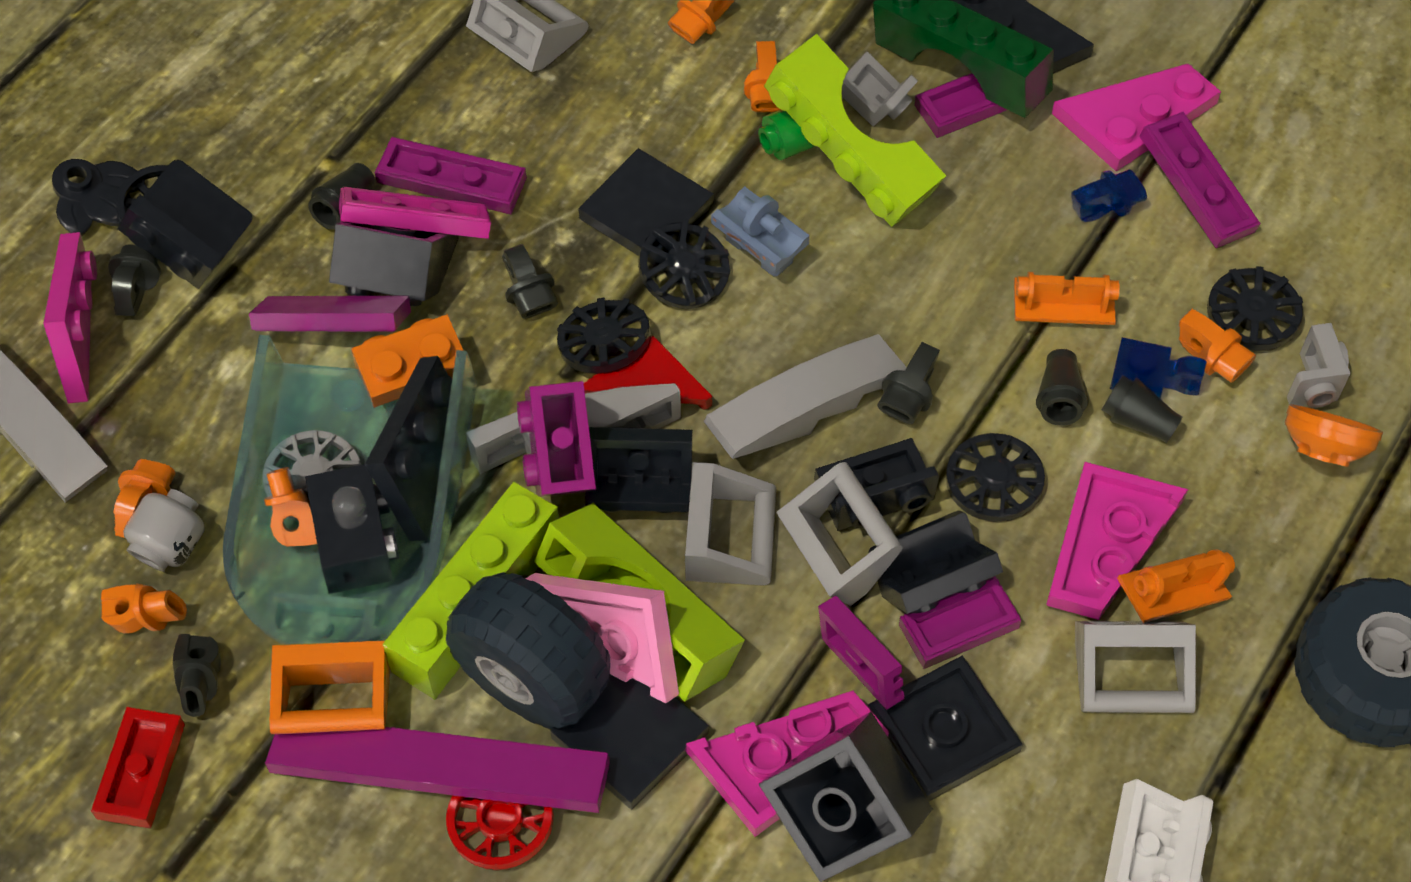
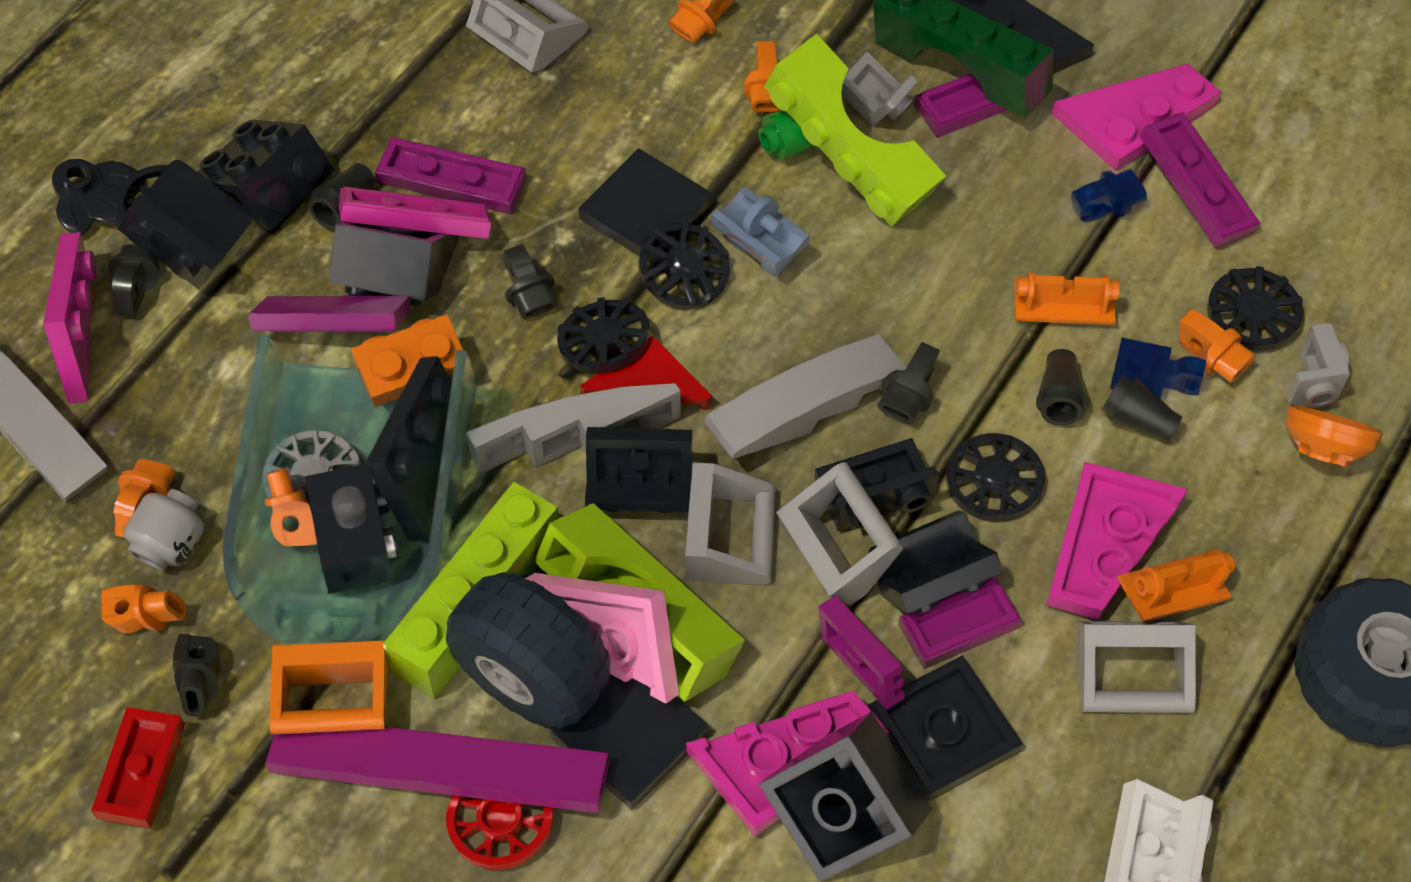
magenta brick [517,381,596,497] -> none
none -> black bracket [197,119,335,231]

